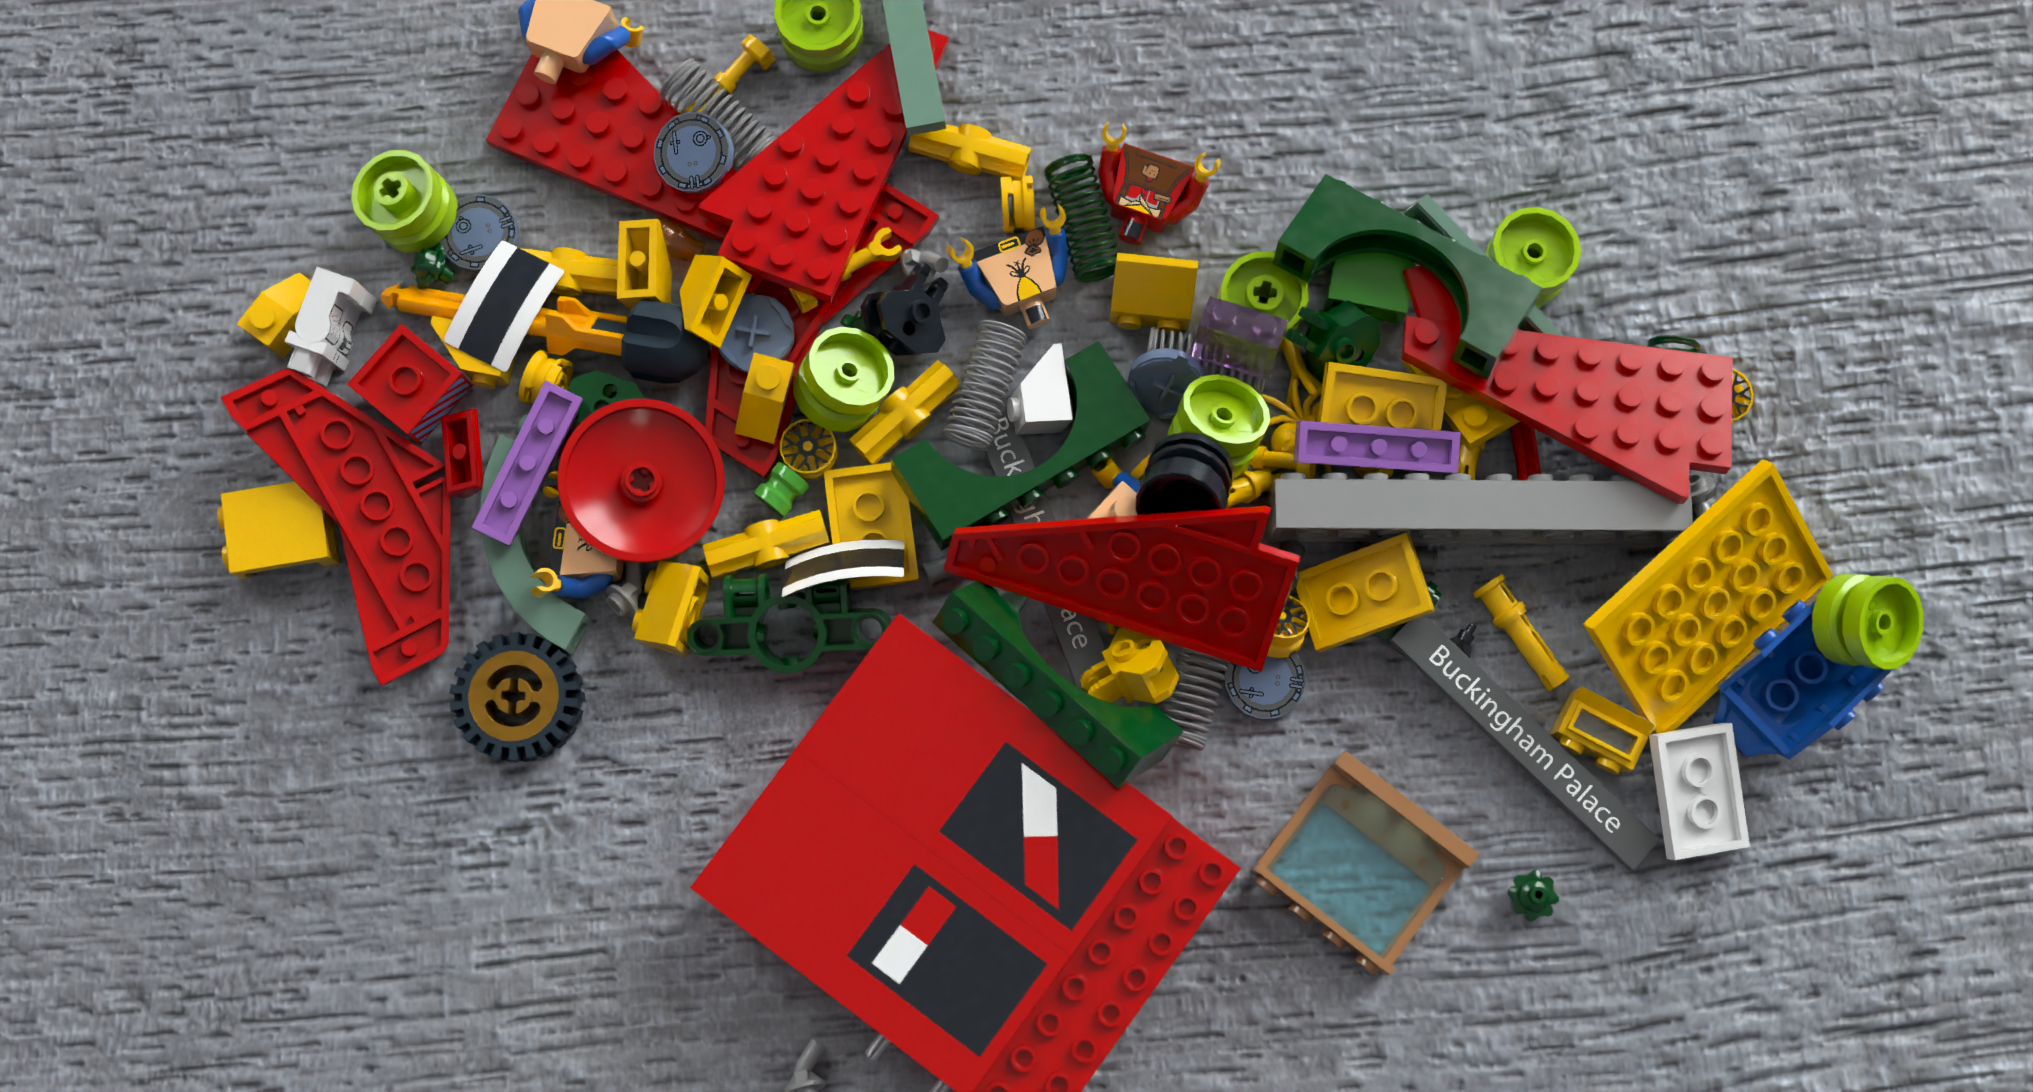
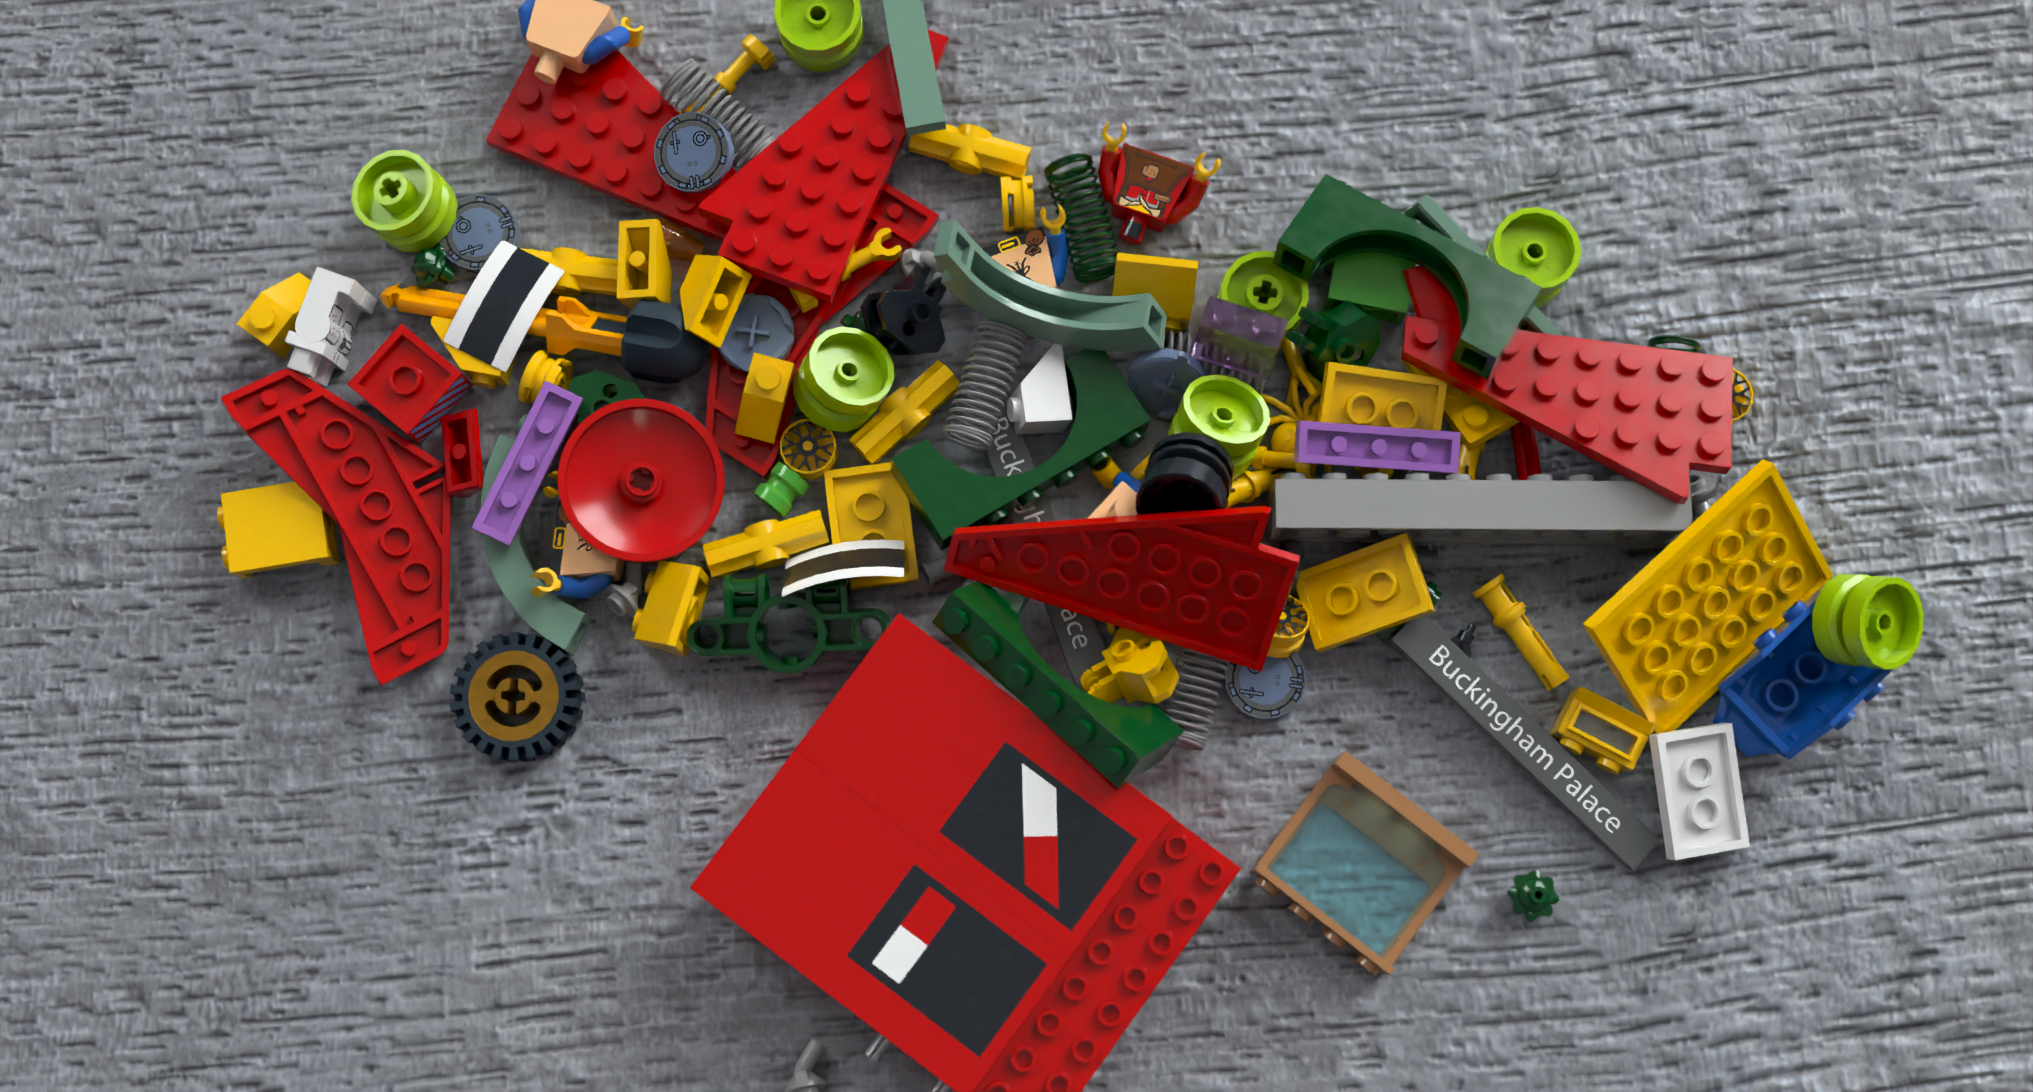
none -> sand green arch [933,219,1167,352]

